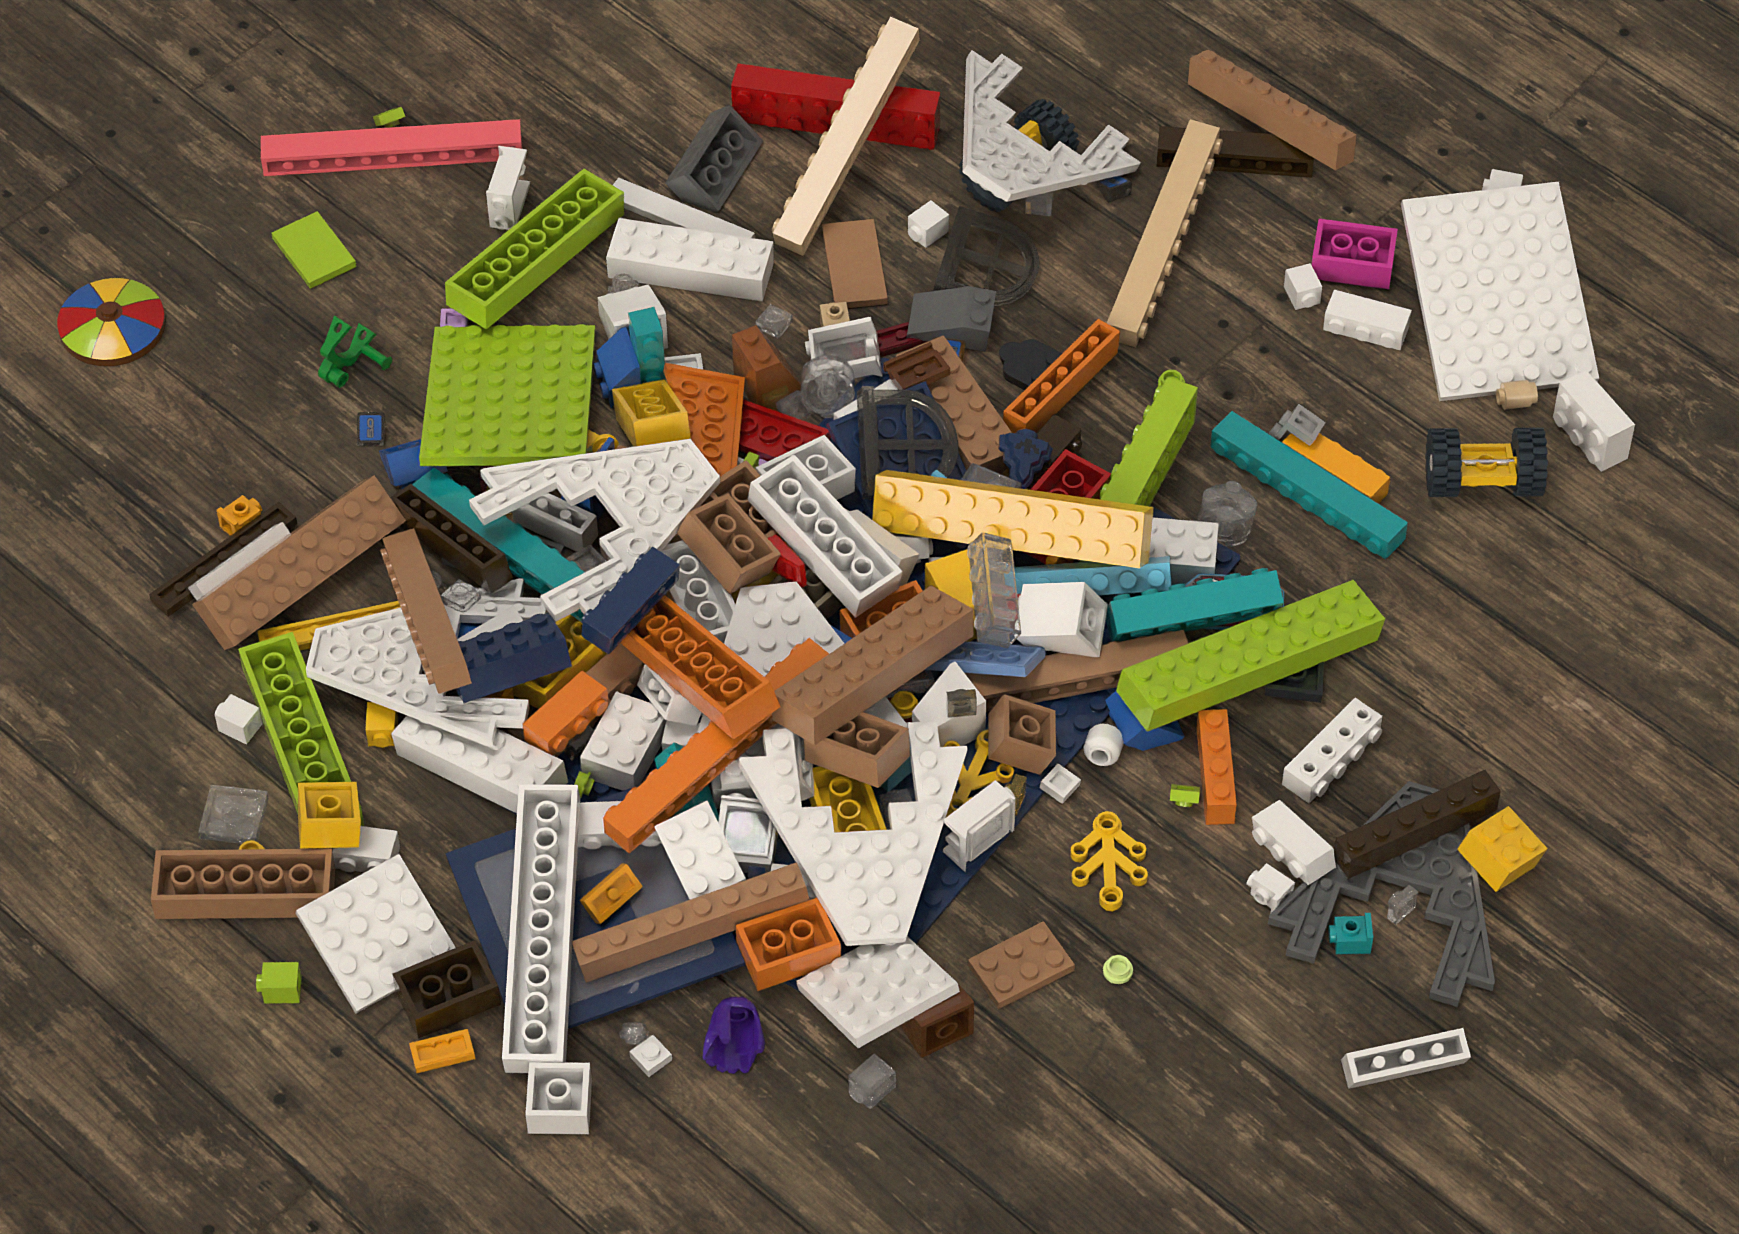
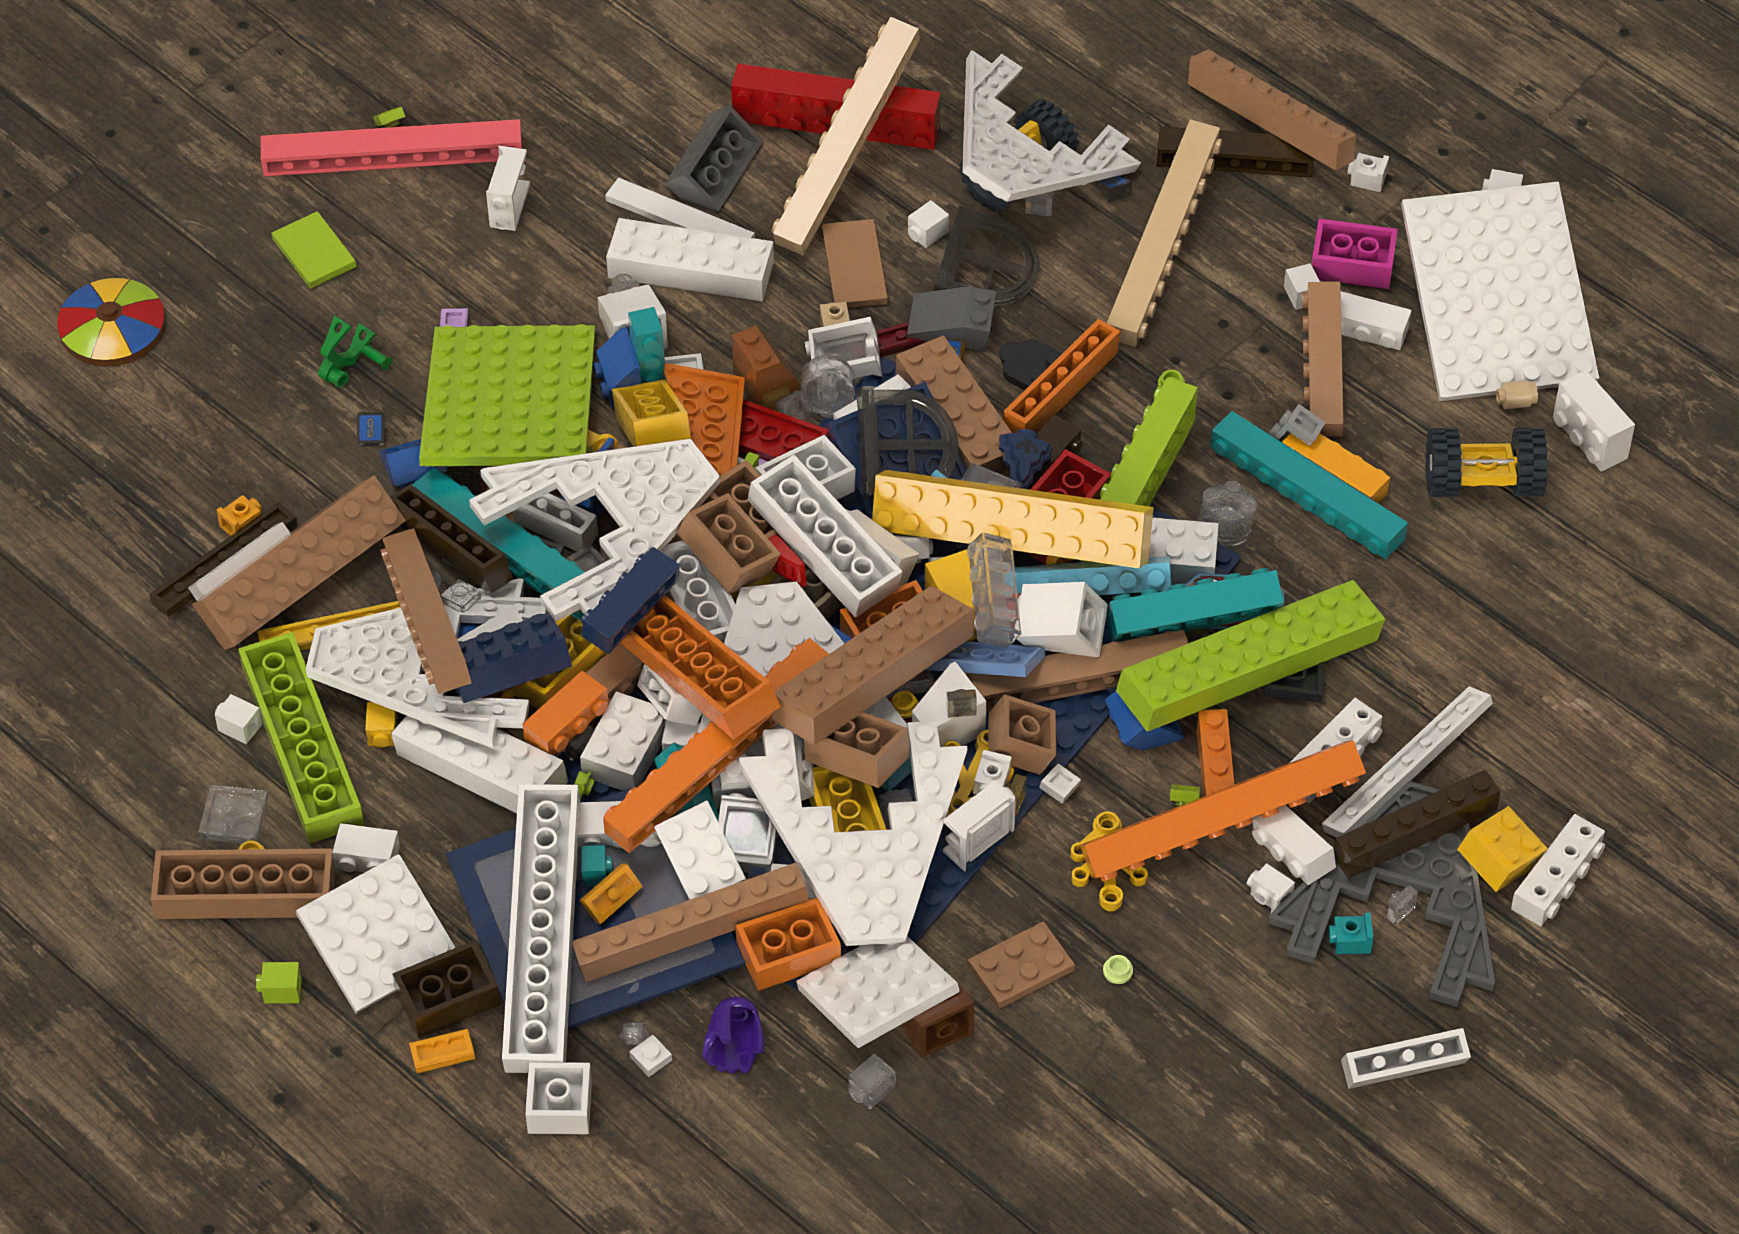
yellow slope [298,782,361,849] -> none
lime brick [445,169,624,330] -> none
clear plate [756,304,793,338] -> none
reddish brown plate [883,342,950,392] -> none
white head [1084,724,1124,766] -> none
none -> teal plate [581,845,613,887]
none -> white brick [973,750,1011,794]
none -> orange brick [1080,740,1366,881]
none -> medium nougat brick [1302,282,1343,437]
none -> white plate [1322,686,1493,838]
none -> white brick [1347,153,1389,192]
none -> white brick [1511,814,1605,926]

